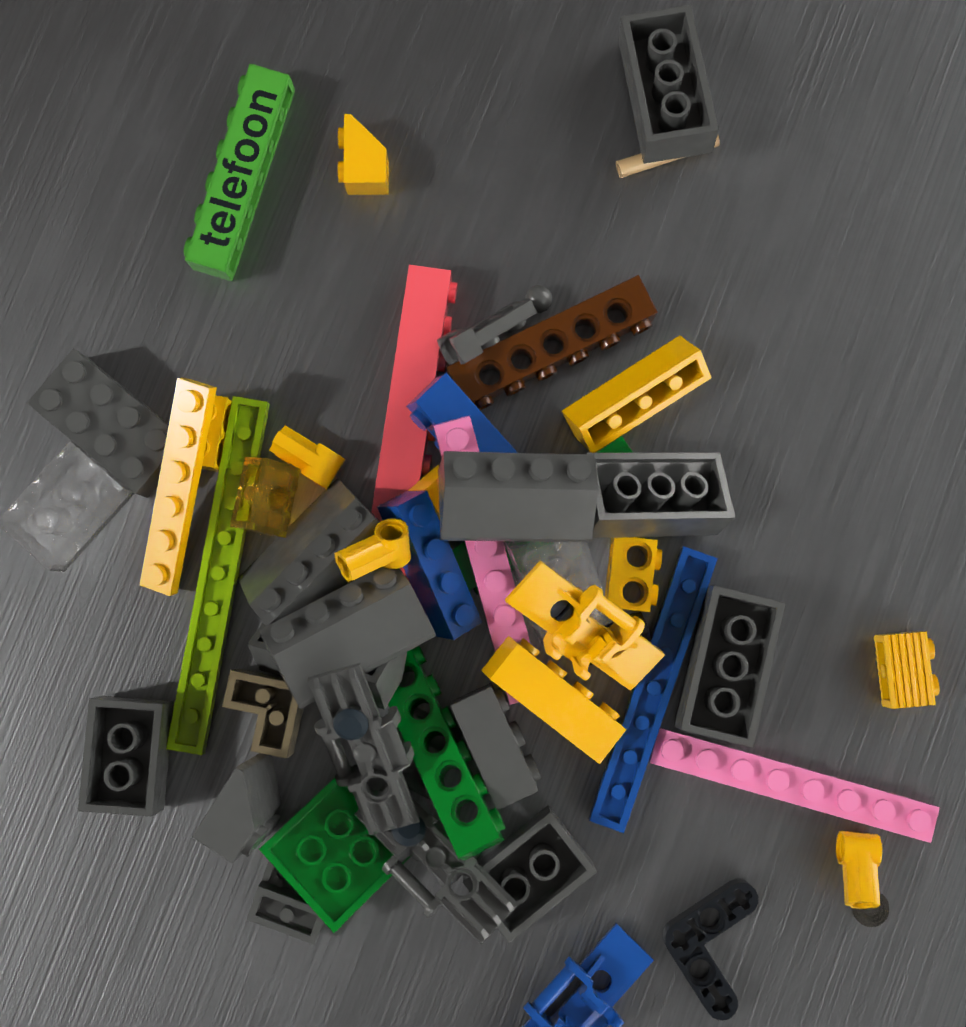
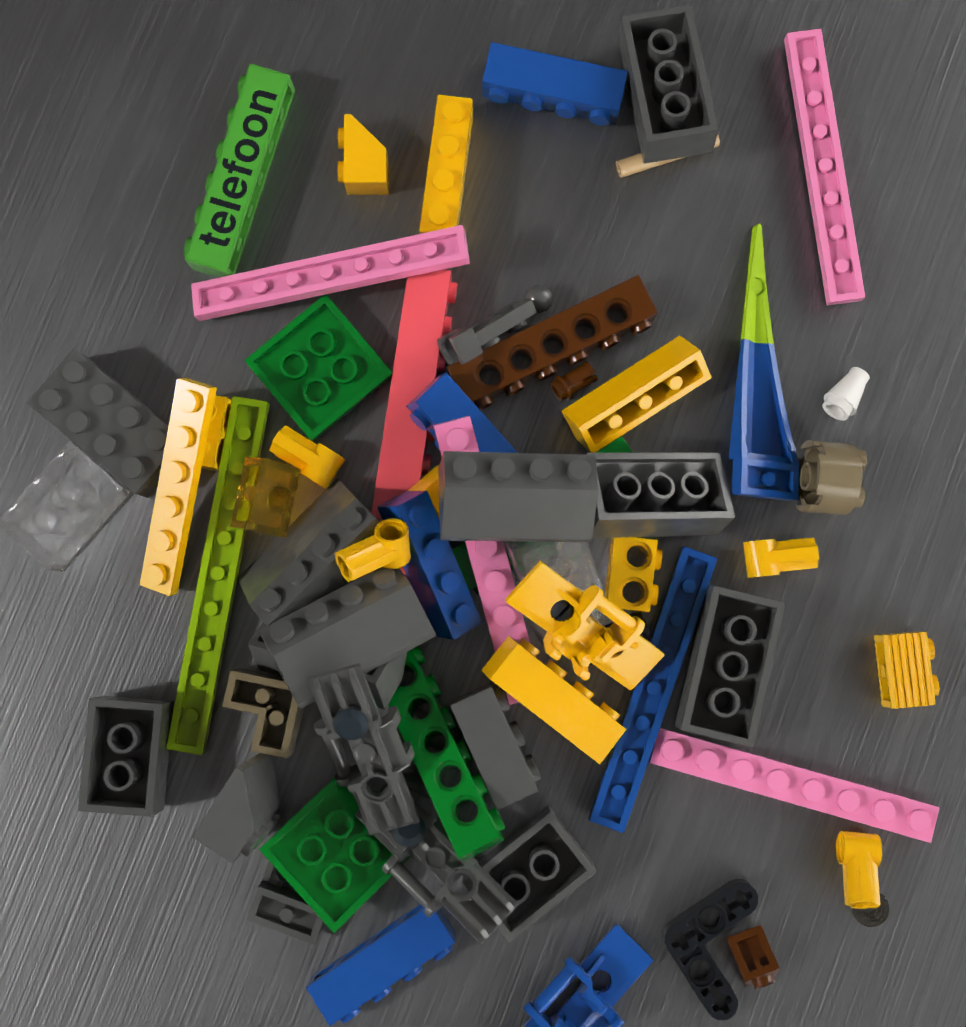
none -> bright pink plate [191,225,470,321]
none -> green plate [244,295,393,442]
none -> blue brick [306,904,456,1026]
none -> yellow brick [419,94,473,234]
none -> blue brick [482,42,628,126]
none -> reddish brown pin [550,361,598,401]
none -> reddish brown bracket [727,925,780,990]
none -> blue plate [729,223,799,501]
none -> yellow piece [743,538,819,578]
none -> bright pink plate [784,29,865,306]
none -> dark tan brick [797,440,867,515]
none -> white cone [822,367,870,421]

